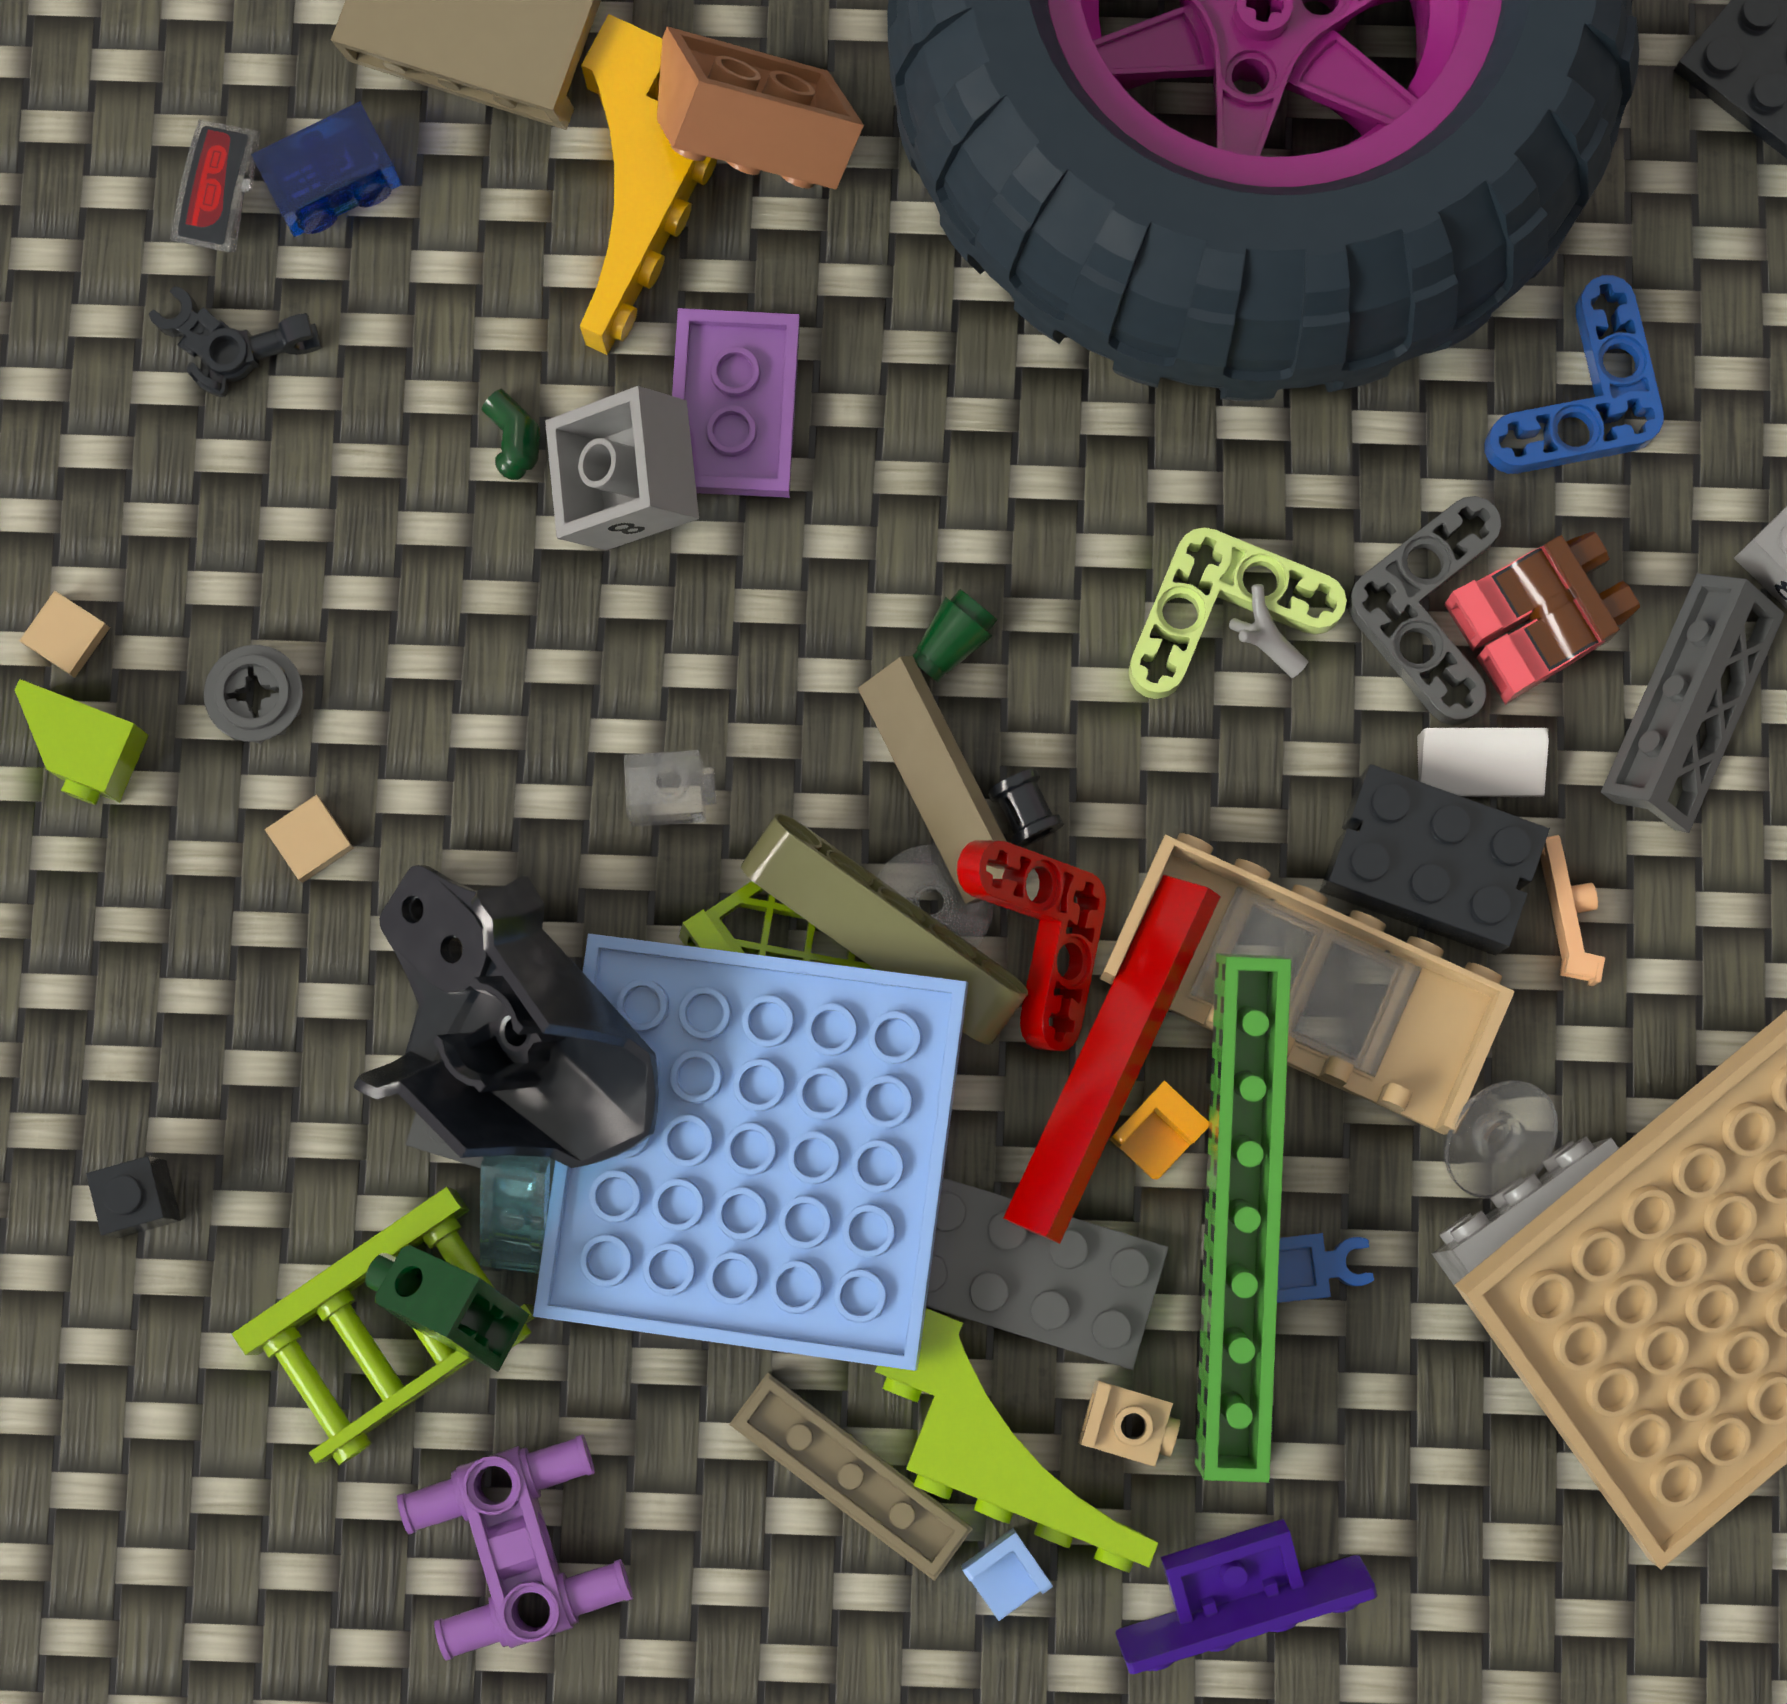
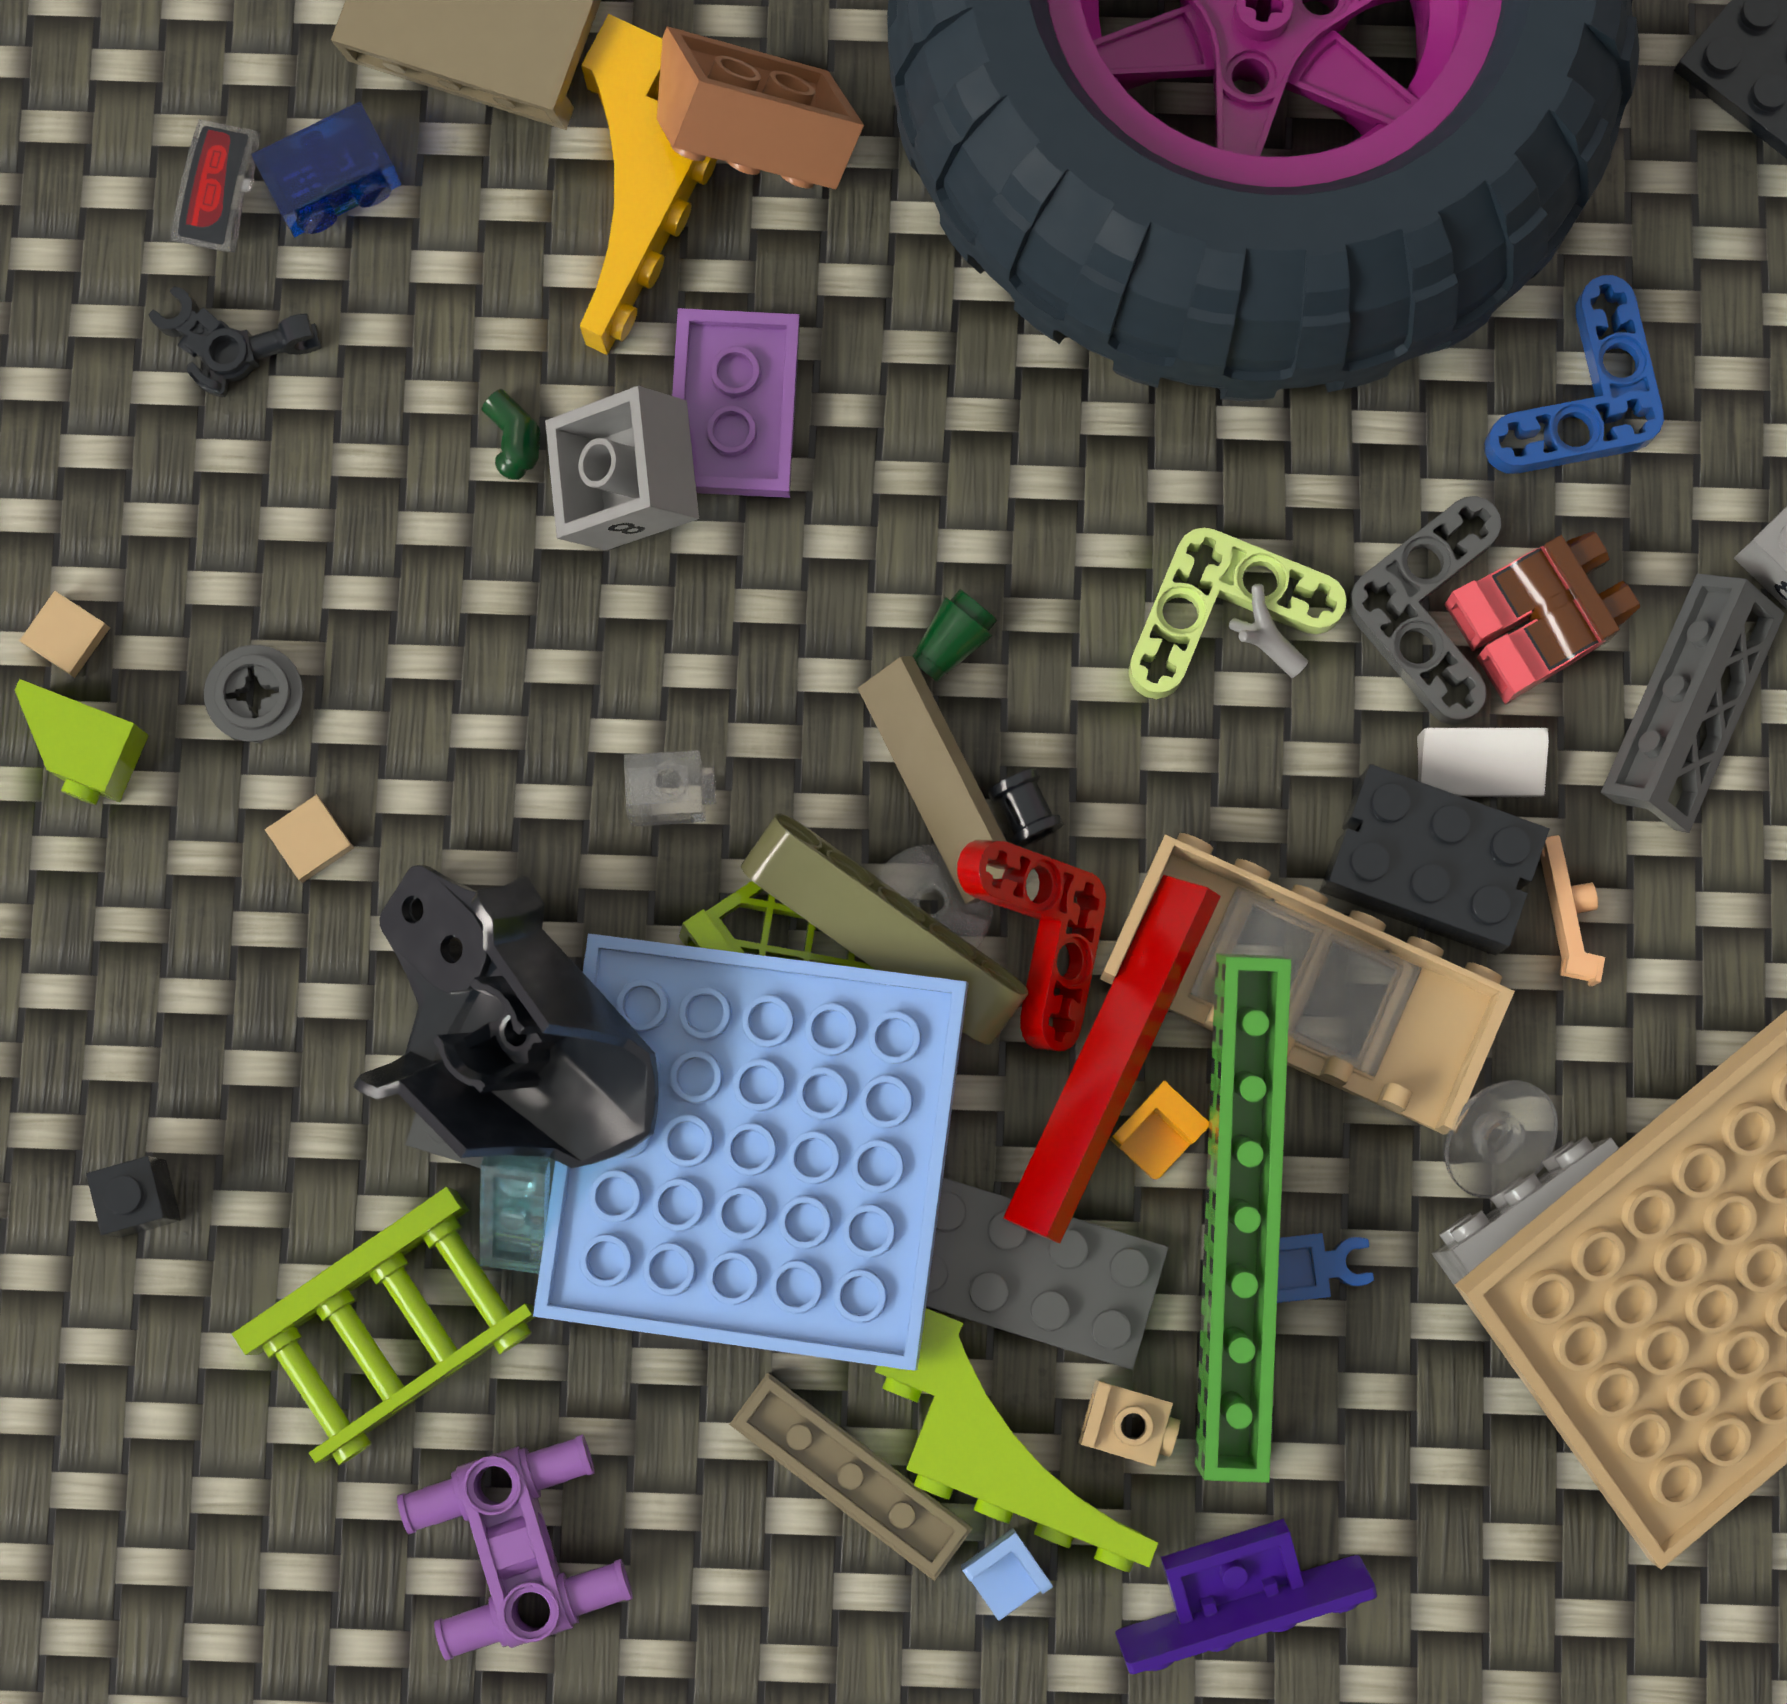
dark green torso [365,1245,530,1372] -> none

